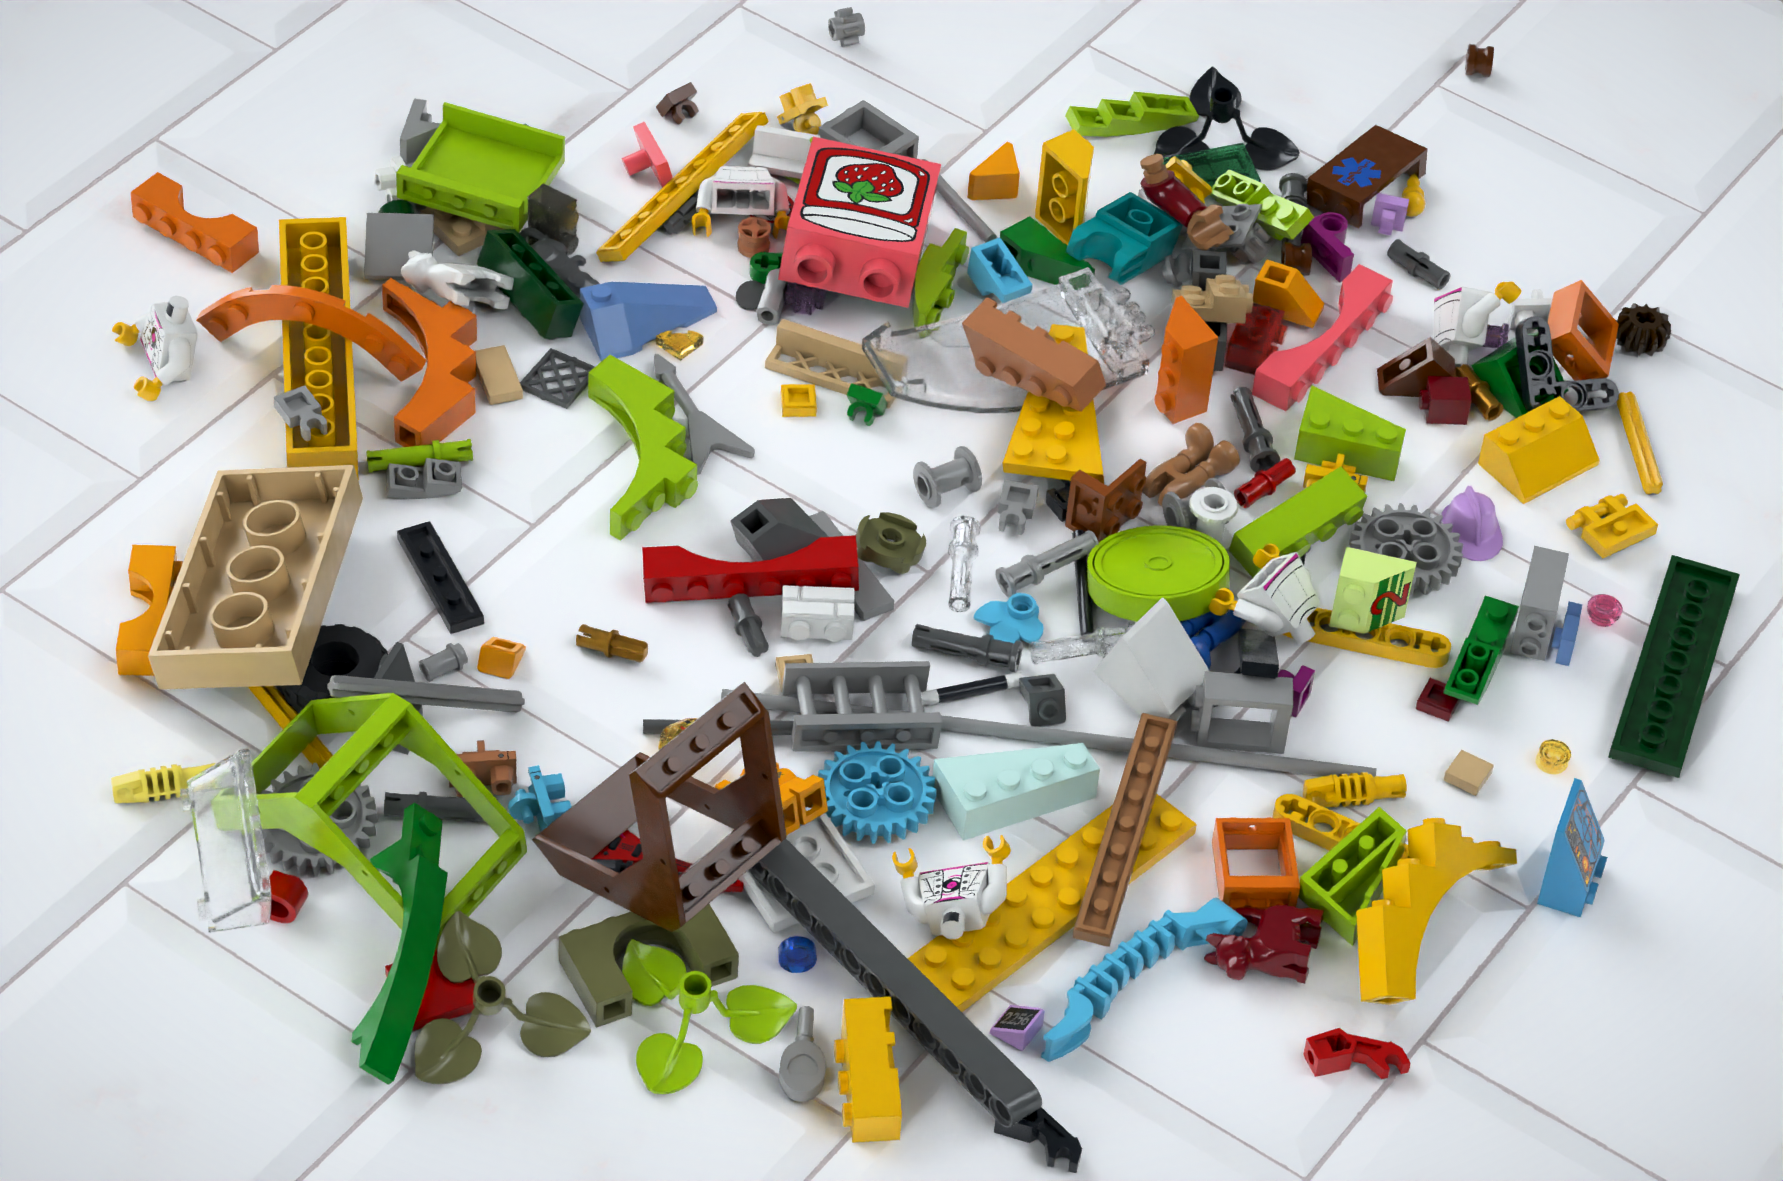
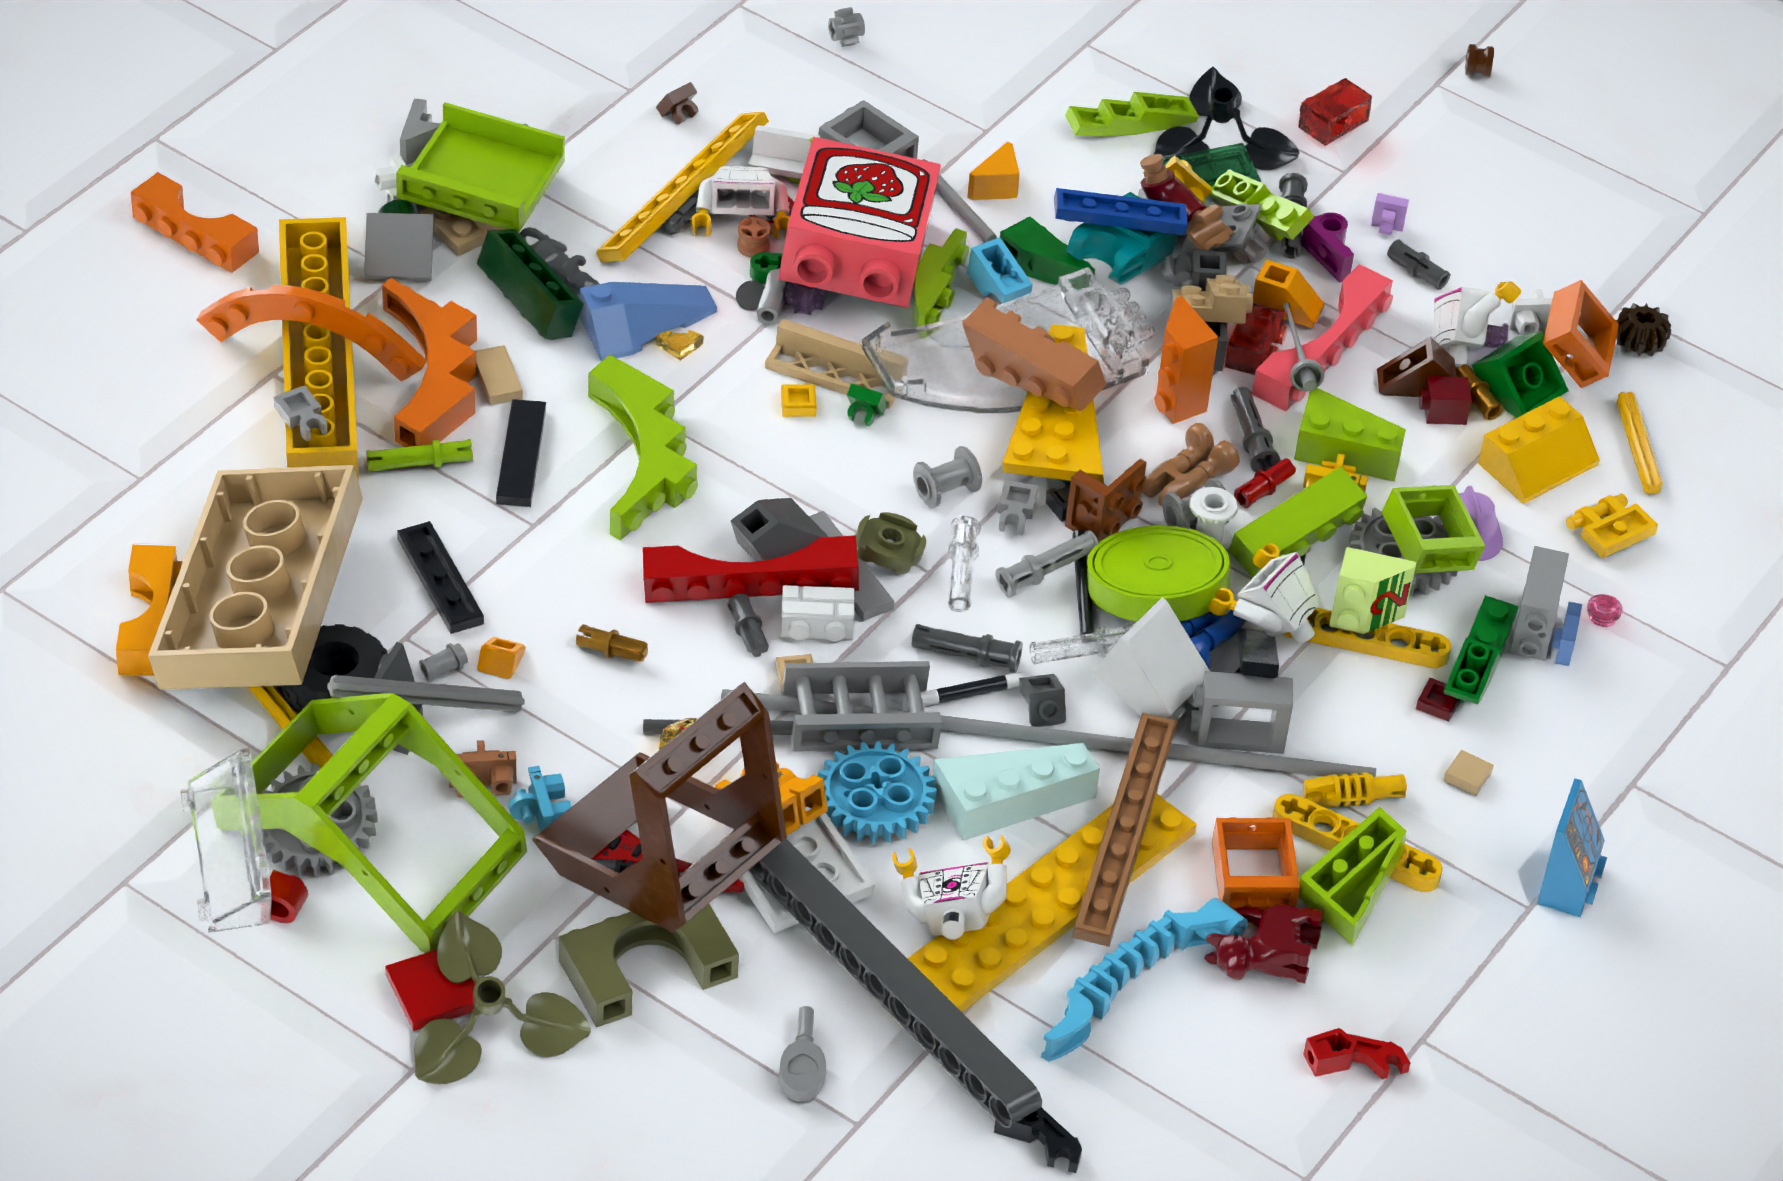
light yellow hinge [111,763,219,803] -> none
white torso [112,295,198,401] -> none
green slope [351,802,448,1085] -> none
dark grey pin [384,791,499,822] -> none
light grey slope [386,458,462,499] -> none
white animal [401,250,514,309] -> none
dark grey window [520,348,595,409] -> none
clear smoke brick [527,183,579,255] -> none
coral tile [622,122,673,188] -> none
lime plant [622,939,797,1094] -> none
light grey piece [654,354,755,475] -> none
yellow hips [777,83,828,135] -> none
clear blue tile [778,936,817,973] -> none
yellow wedge [834,996,902,1143] -> none
medium azure plate [974,593,1044,644] -> none
lavender slope [989,1005,1045,1051] -> none
yellow slope [1035,129,1094,245] -> none
magenta tile [1278,665,1315,717] -> none
reddish brown wheel [1281,242,1312,275] -> none
reddish brown panel [1306,124,1428,229] -> none
yellow arch [1356,818,1517,1005] -> none
yellow bar [1401,174,1426,217] -> none
black beam [1515,316,1619,412] -> none
clear yellow bush [1535,739,1571,774] -> none
dark green plate [1608,555,1740,778] -> none
none -> black tile [496,399,546,507]
none -> blue plate [1054,188,1188,235]
none -> light grey sword [1283,303,1324,391]
none -> clear red brick [1298,78,1373,146]
none -> lime window [1382,485,1485,574]

